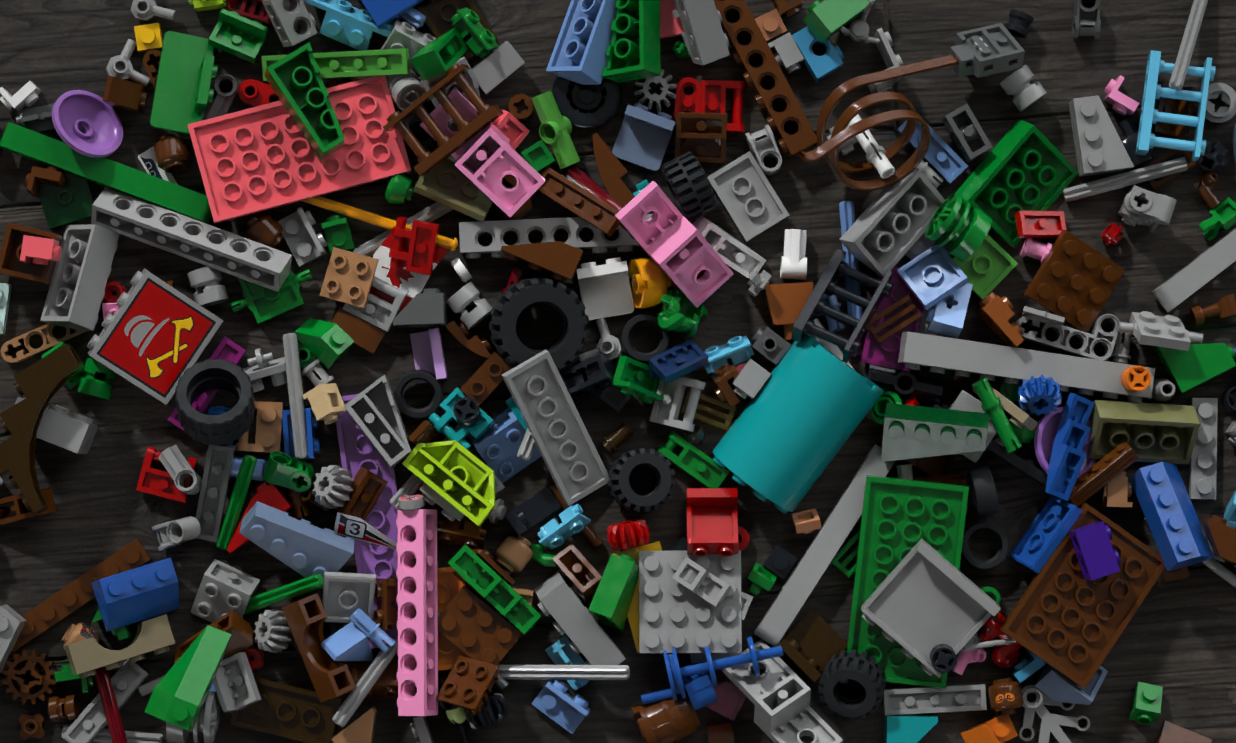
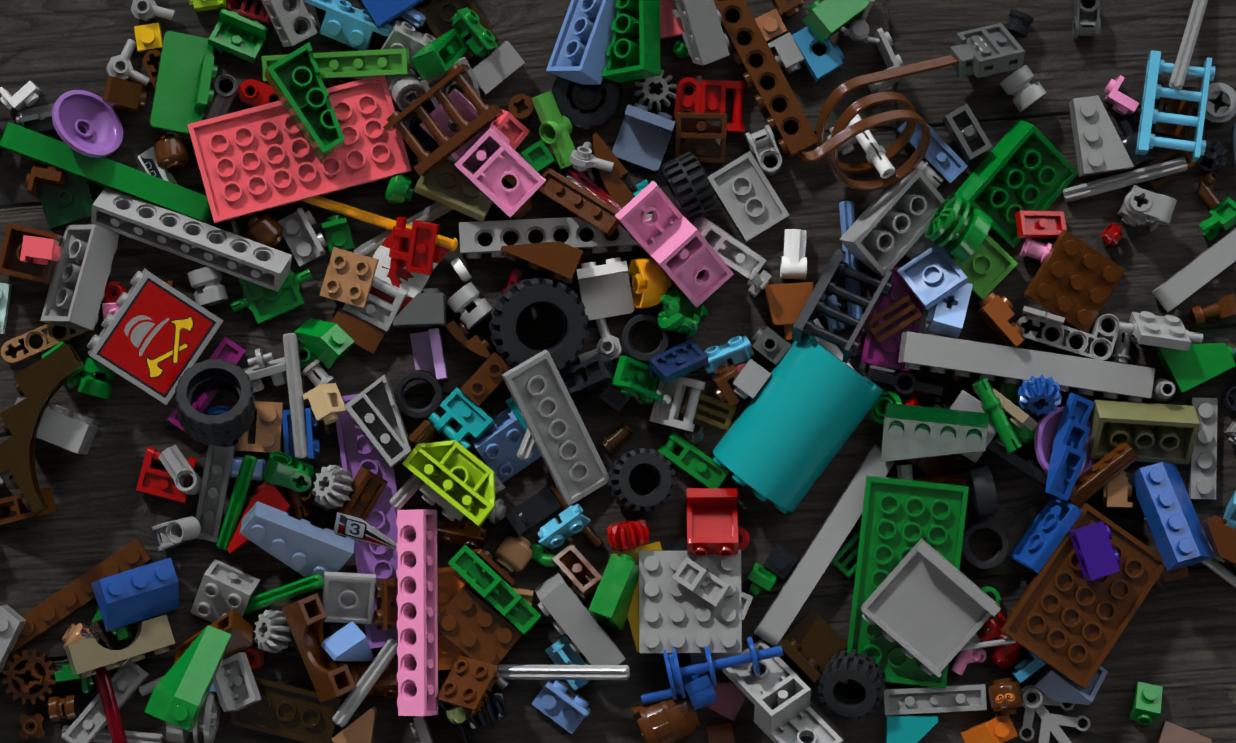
medium blue axle [350,608,396,654] -> none
light grey tile [398,494,425,511] -> none
black wheel [453,397,481,427] -> none
nougat plate [791,508,822,534] -> none
black wheel [930,643,957,673] -> none
orange wheel [1121,366,1151,392] -> none
none -> light grey piece [569,142,614,172]

